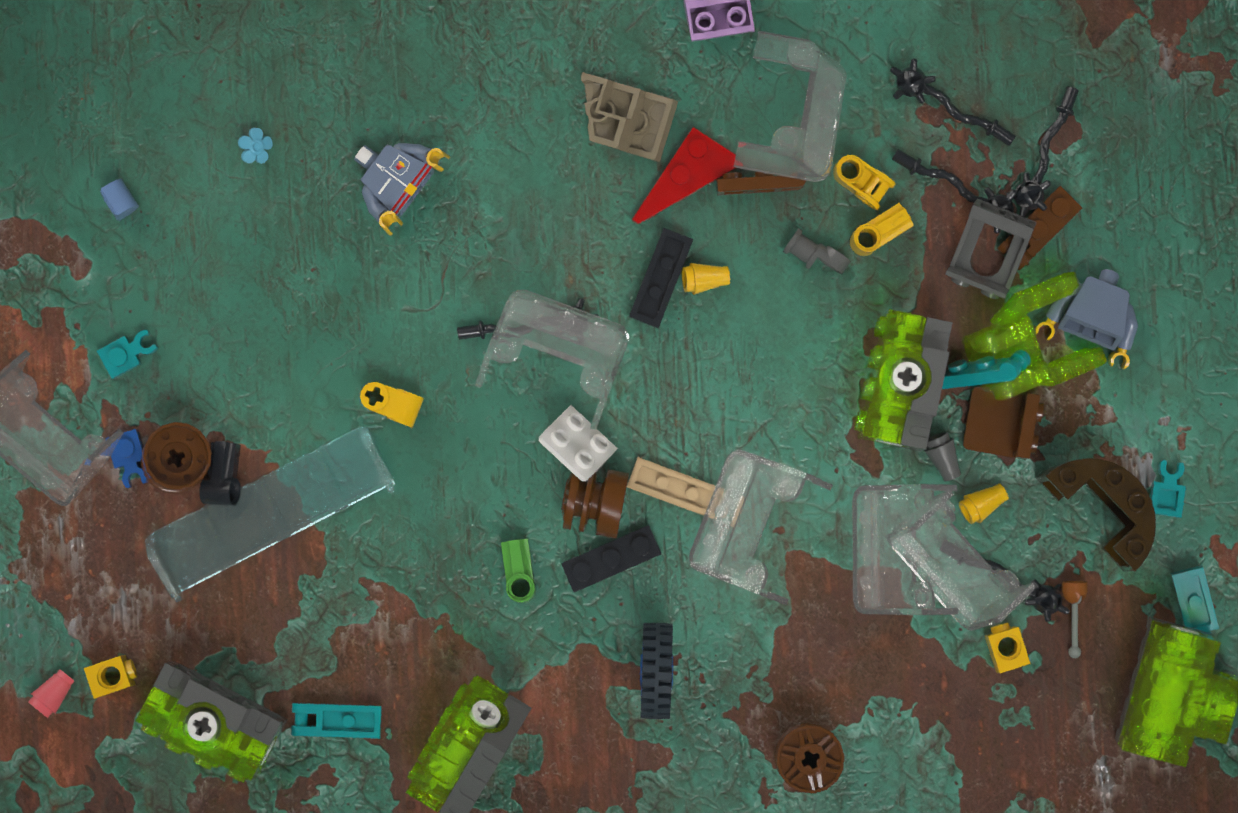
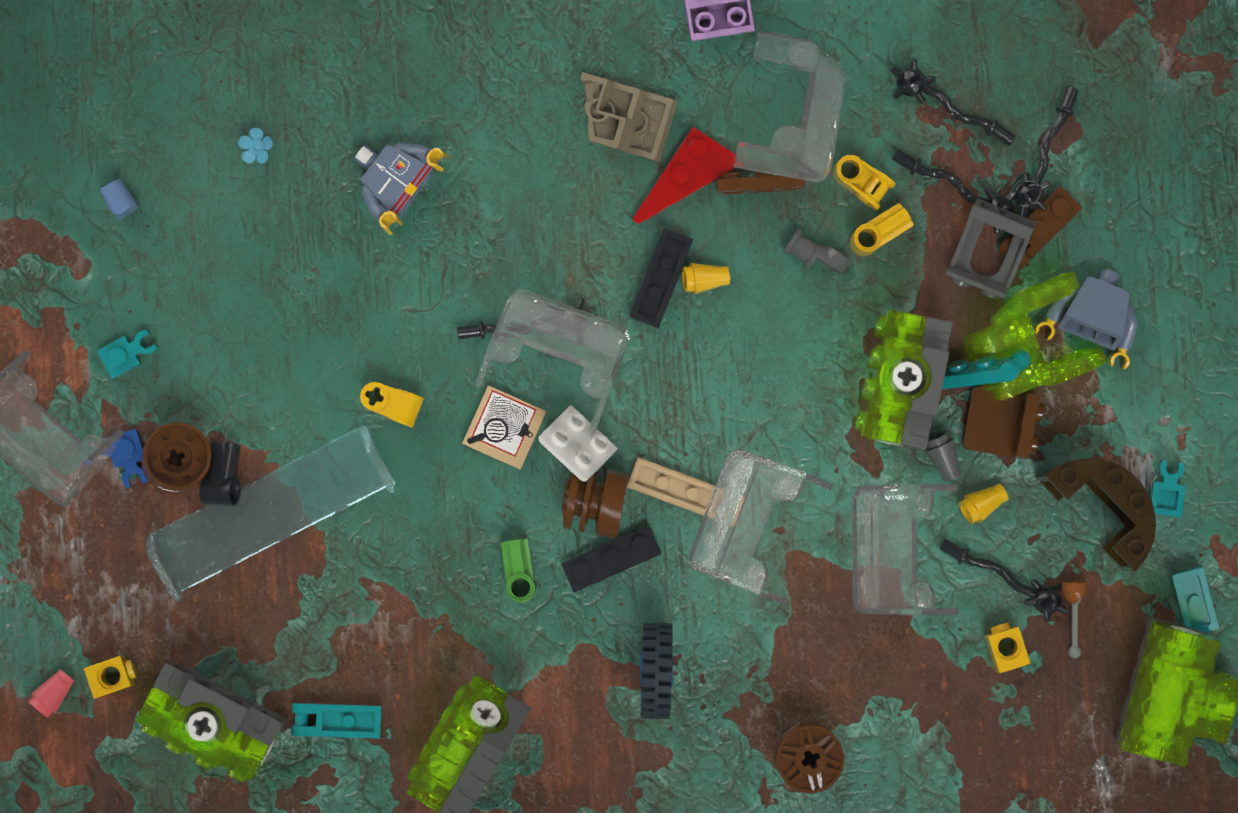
clear windscreen [886,490,1036,631] -> none
none -> tile [462,386,547,470]

